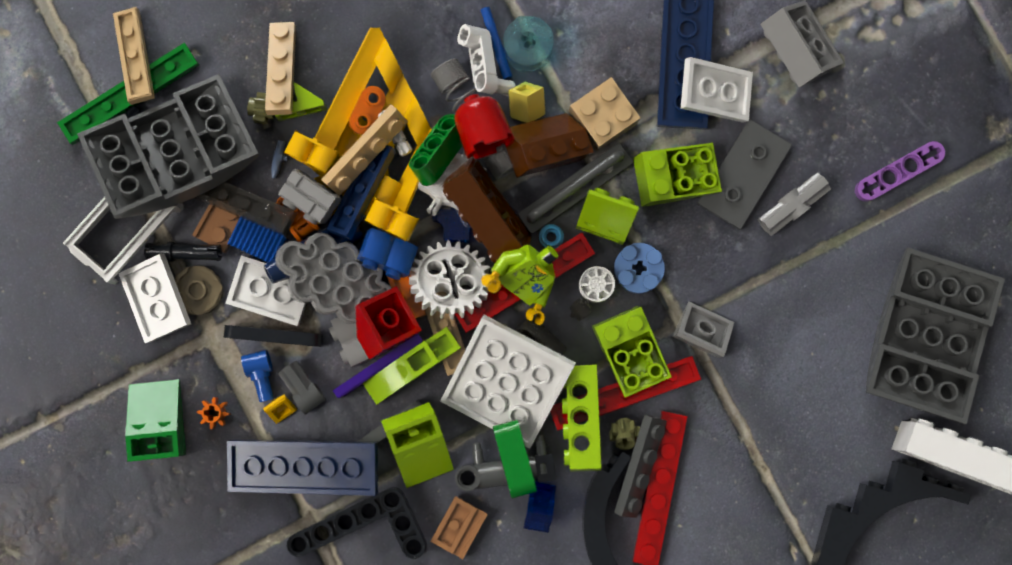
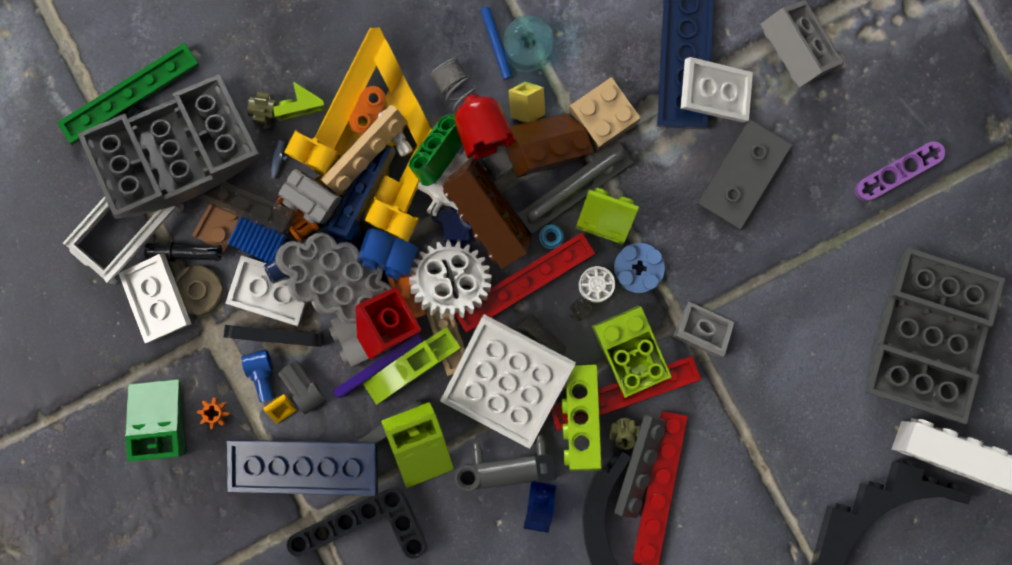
tan tile [113,7,155,105] -> none
tan plate [265,22,296,115] -> none
medium nougat plate [430,496,488,560] -> none
white beam [457,24,515,96] -> none
lime torso [481,245,558,325] -> none
green beam [493,420,537,499] -> none
lime slope [633,143,722,207] -> none
light grey piece [757,173,831,236] -> none

